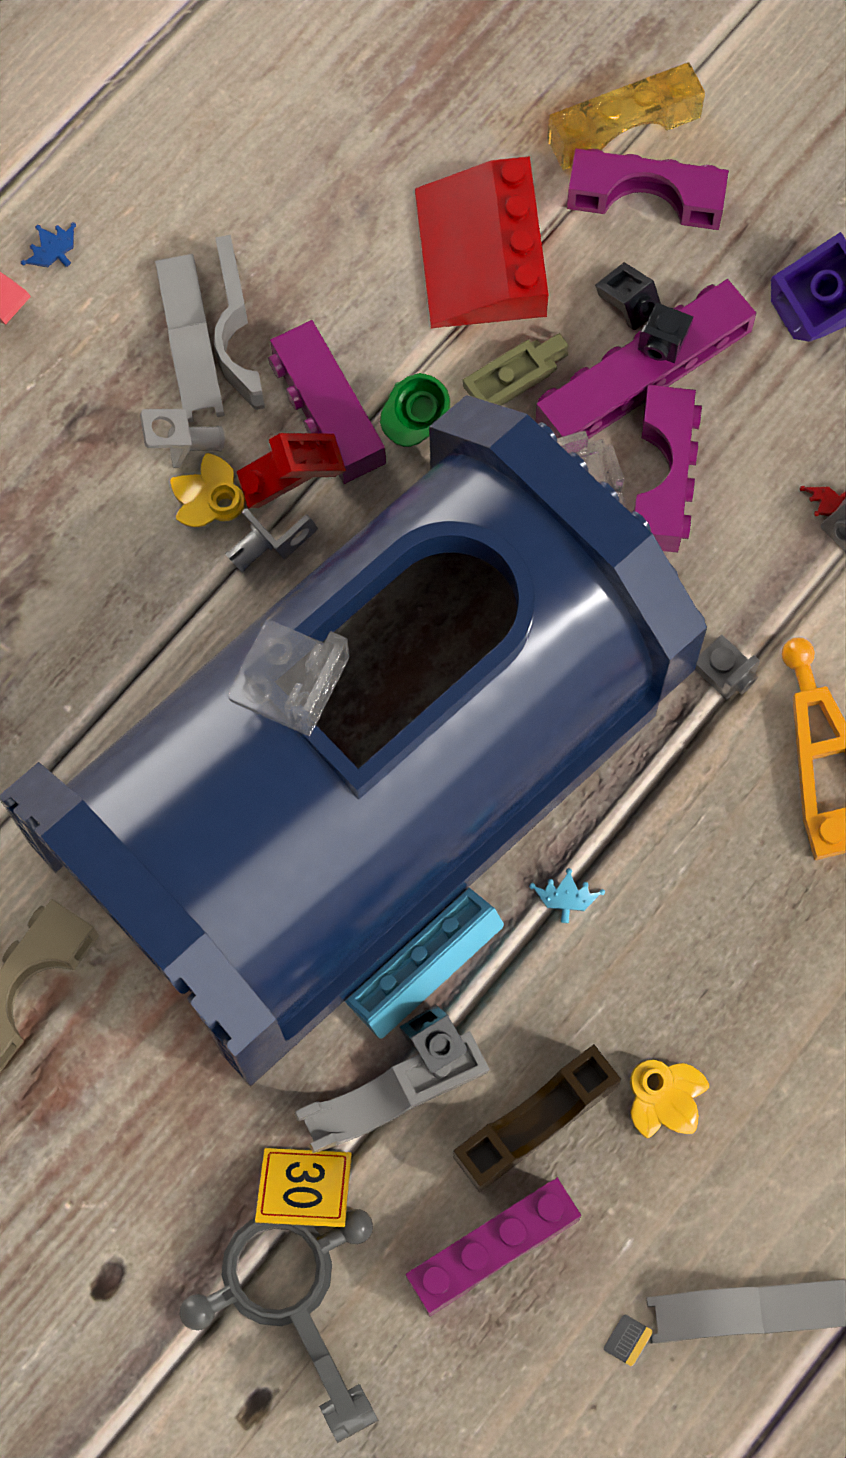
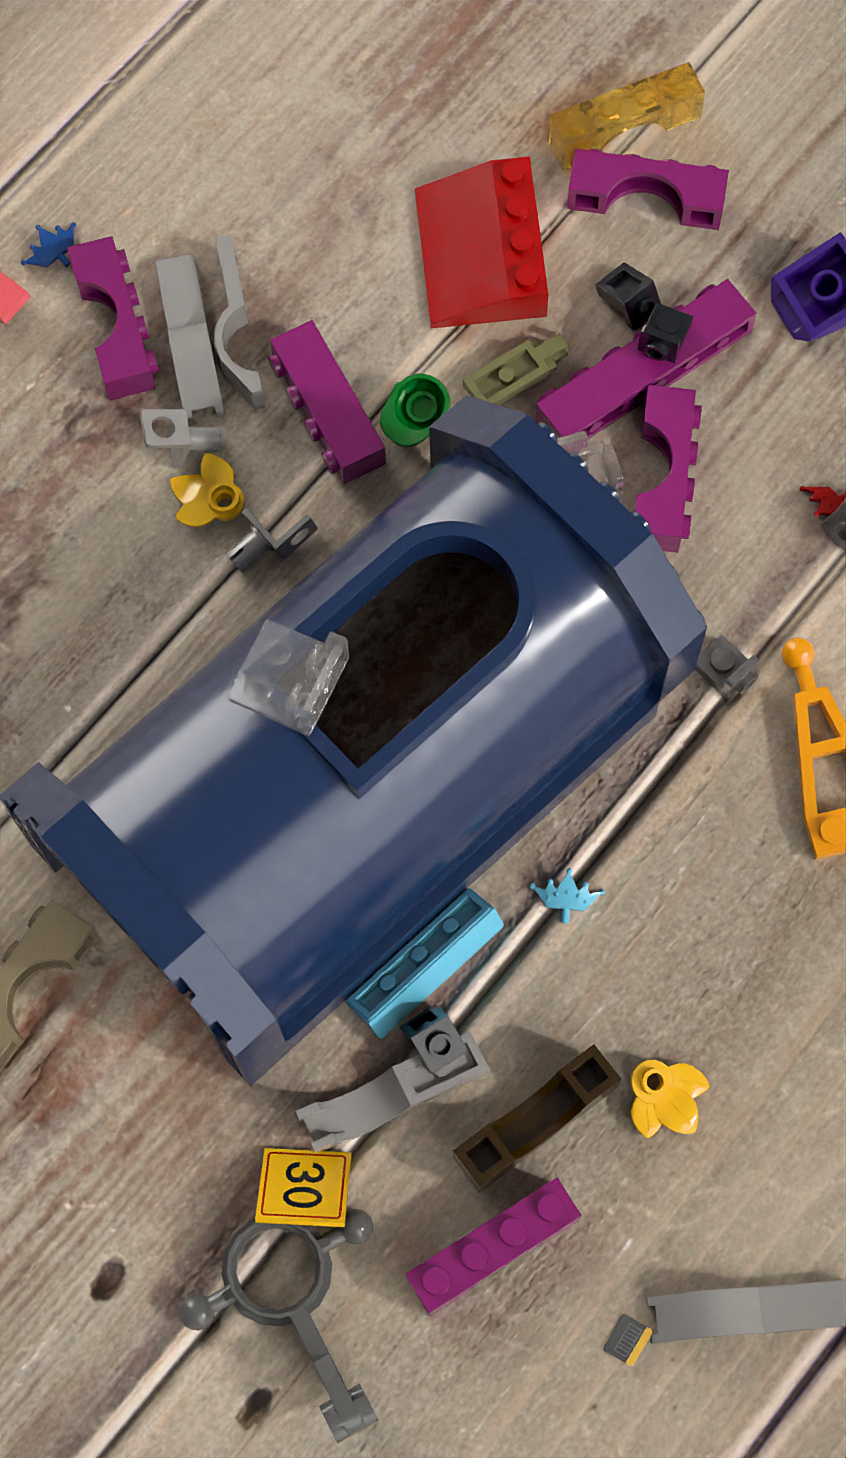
red bracket [236,433,346,509] -> none
none -> magenta arch [67,236,159,401]

